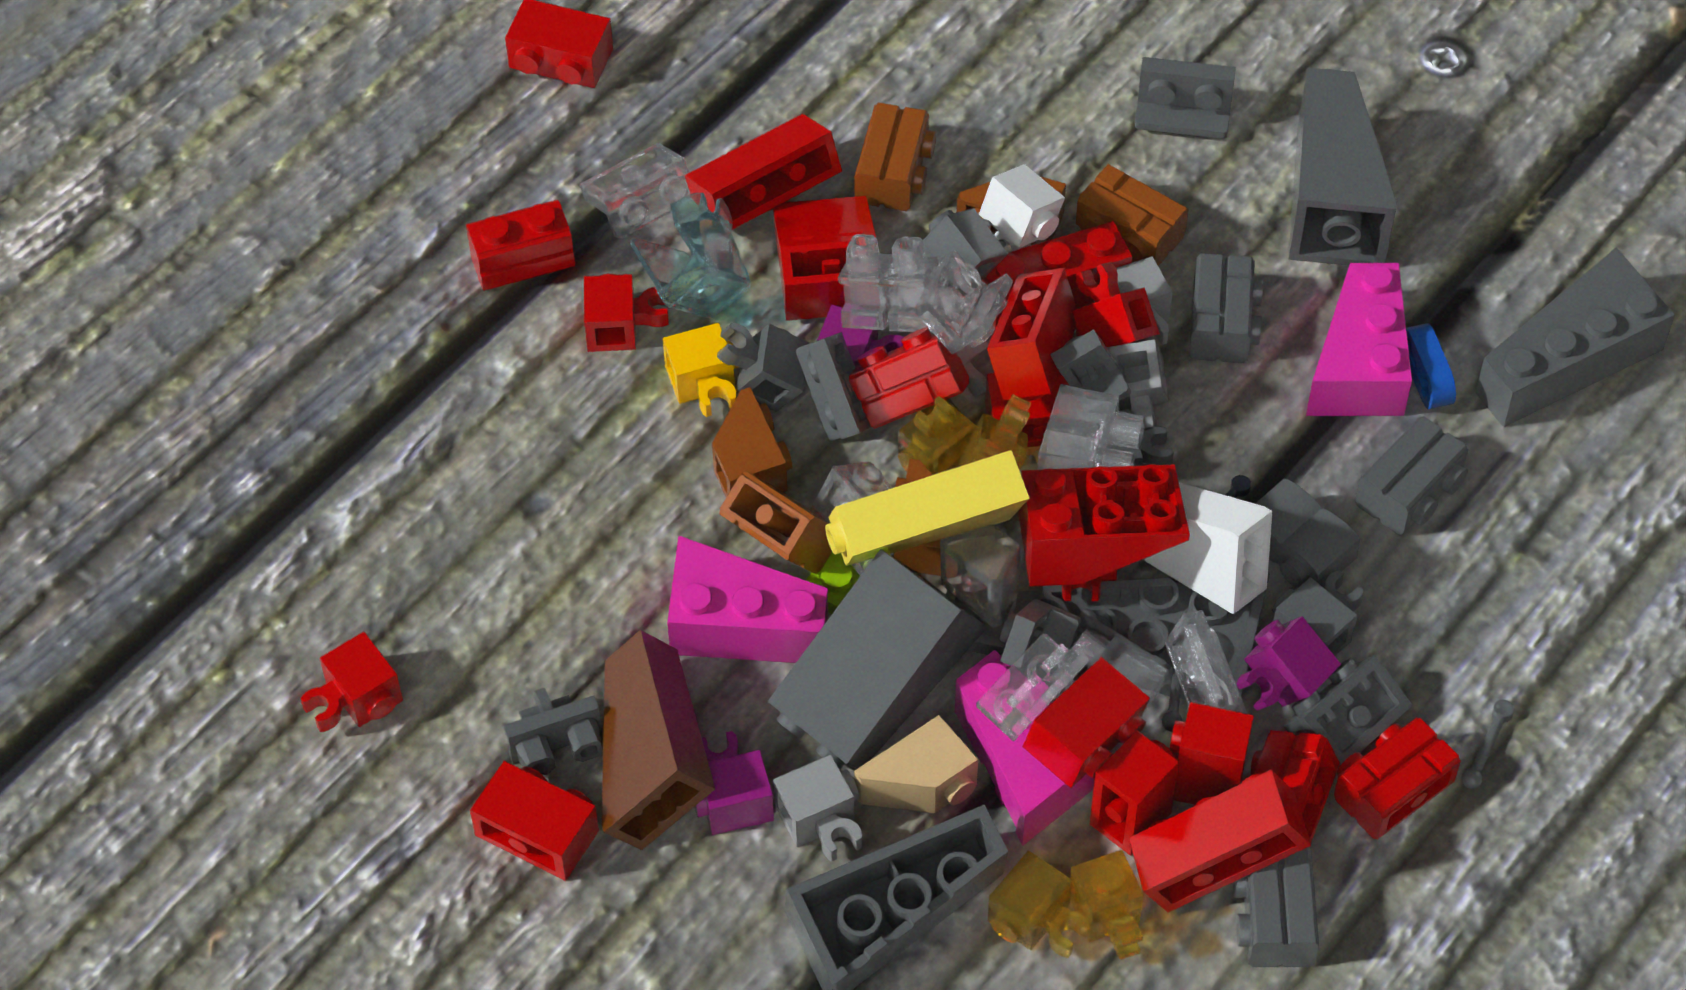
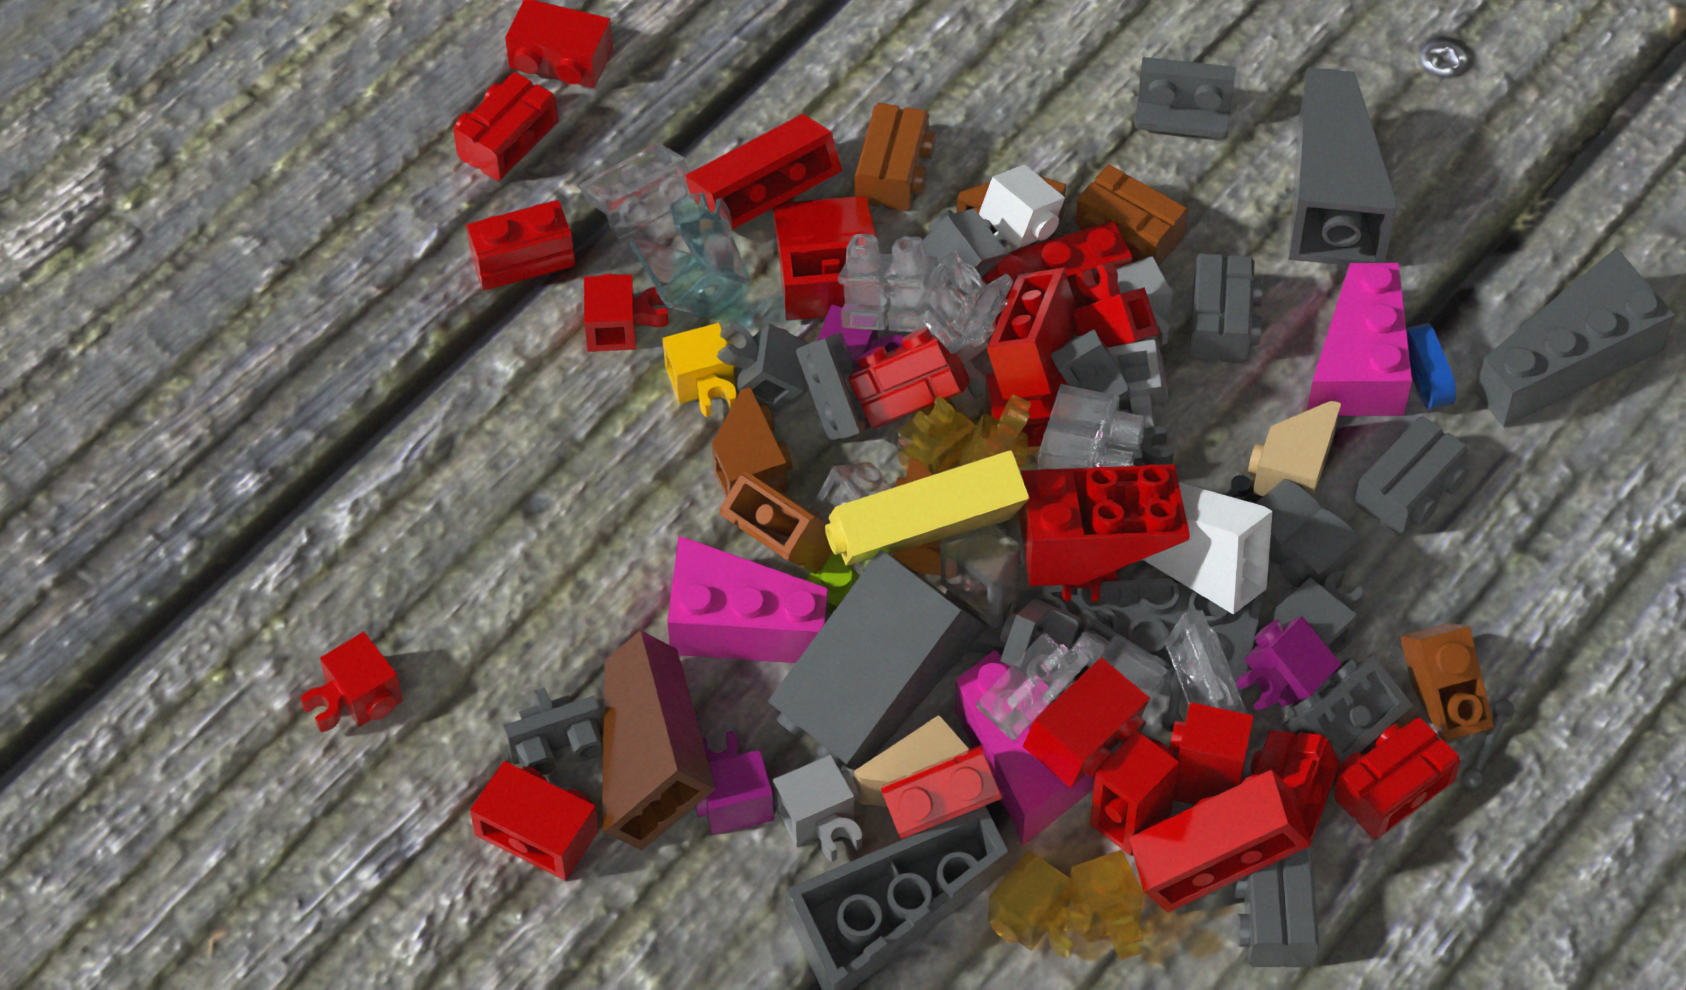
none -> red brick [453,72,559,181]
none -> brick [880,744,1004,839]
none -> tan slope [1248,401,1341,499]
none -> dark orange slope [1400,623,1494,741]

